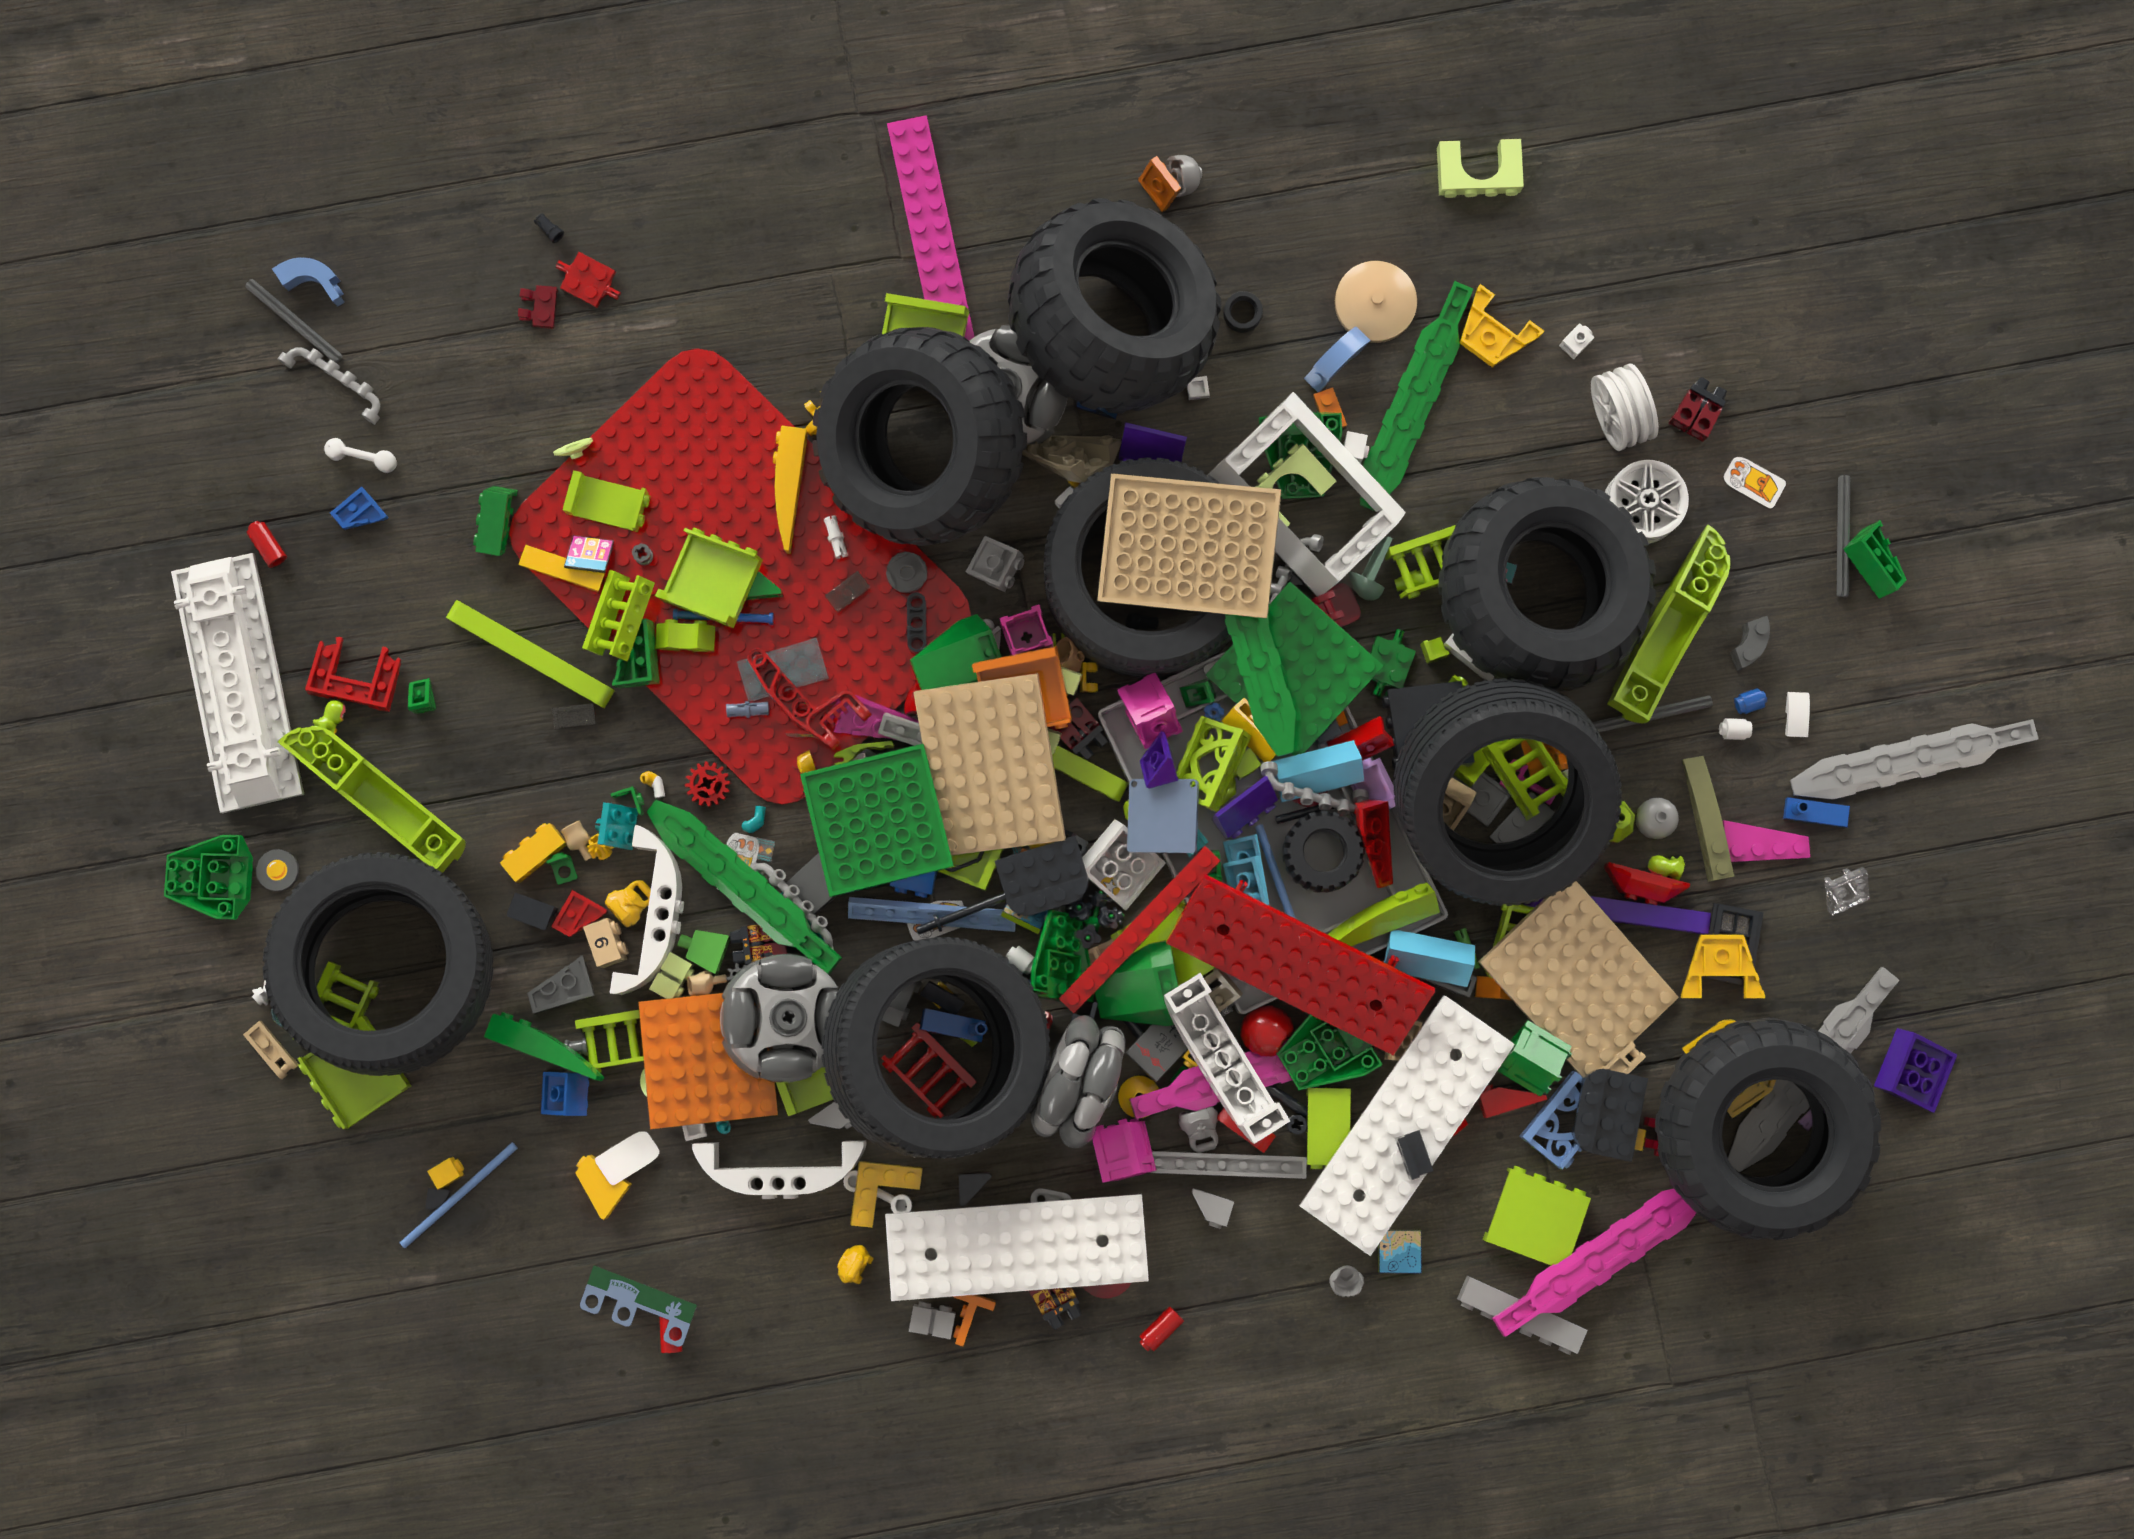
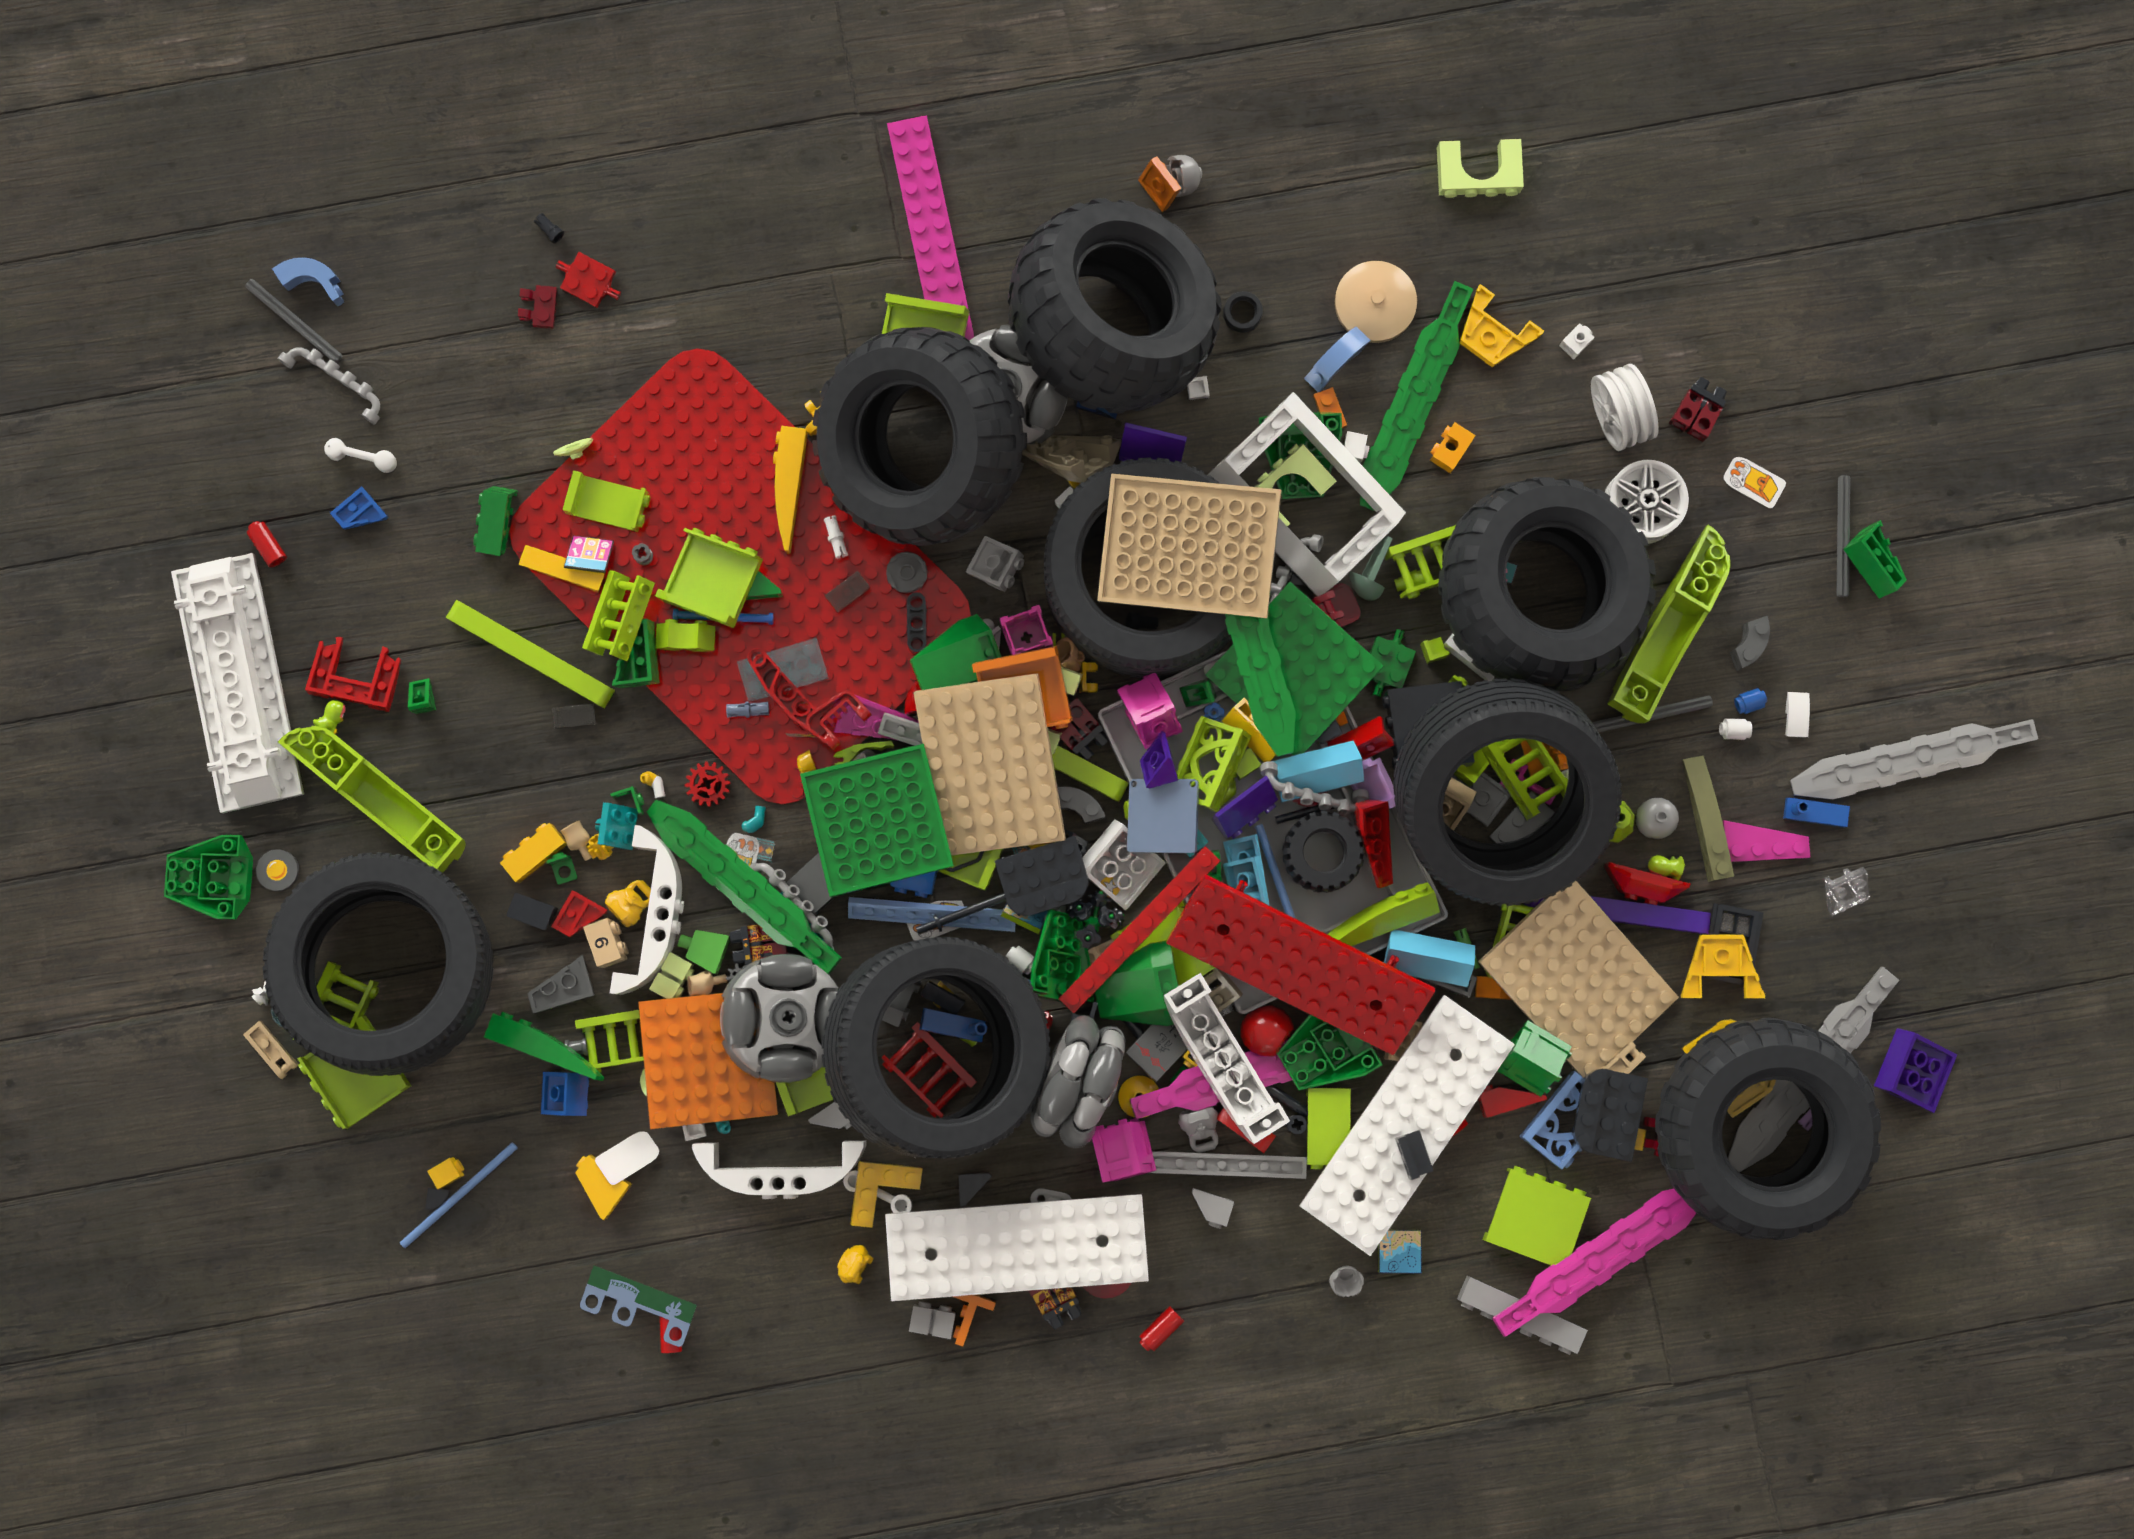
none -> dark grey brick [1057,787,1105,825]
none -> light orange brick [1430,423,1476,474]

